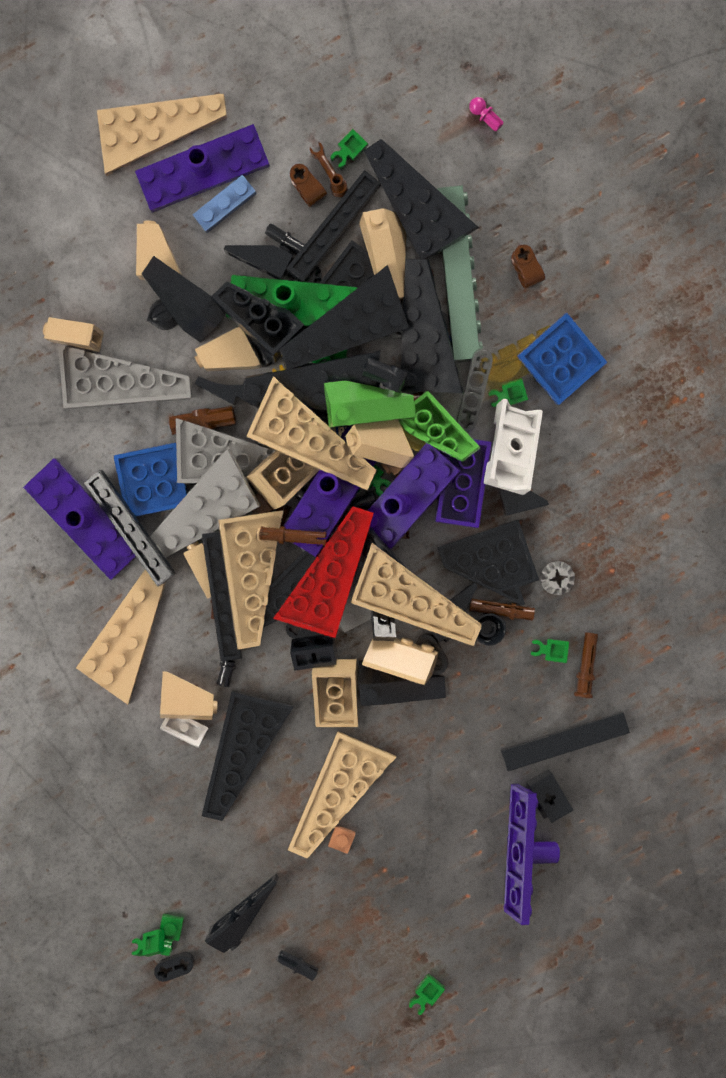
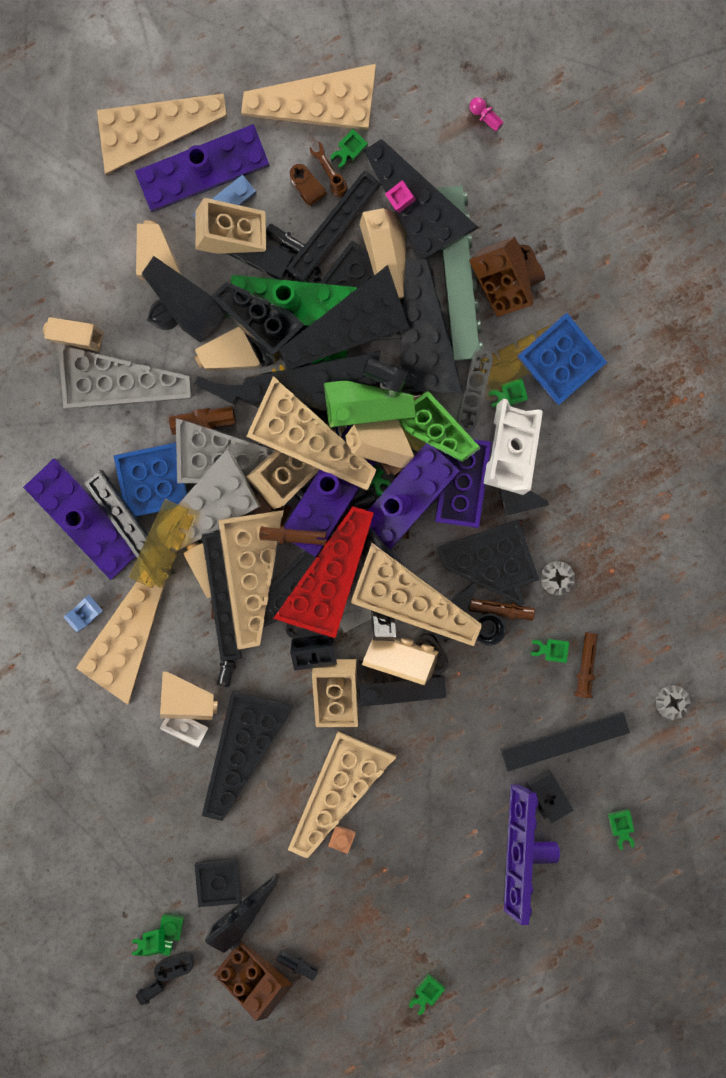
none -> medium blue bracket [64,595,103,632]
none -> clear yellow windscreen [129,499,194,588]
none -> black pin [136,979,165,1005]
none -> black plate [194,859,242,907]
none -> tan slope [195,198,266,254]
none -> reddish brown slope [214,942,293,1021]
none -> tan wing [241,64,376,130]
none -> dark pink plate [385,180,416,213]
none -> reddish brown slope [469,236,534,317]
none -> green plate [607,809,635,850]
none -> light grey gear [656,685,691,720]

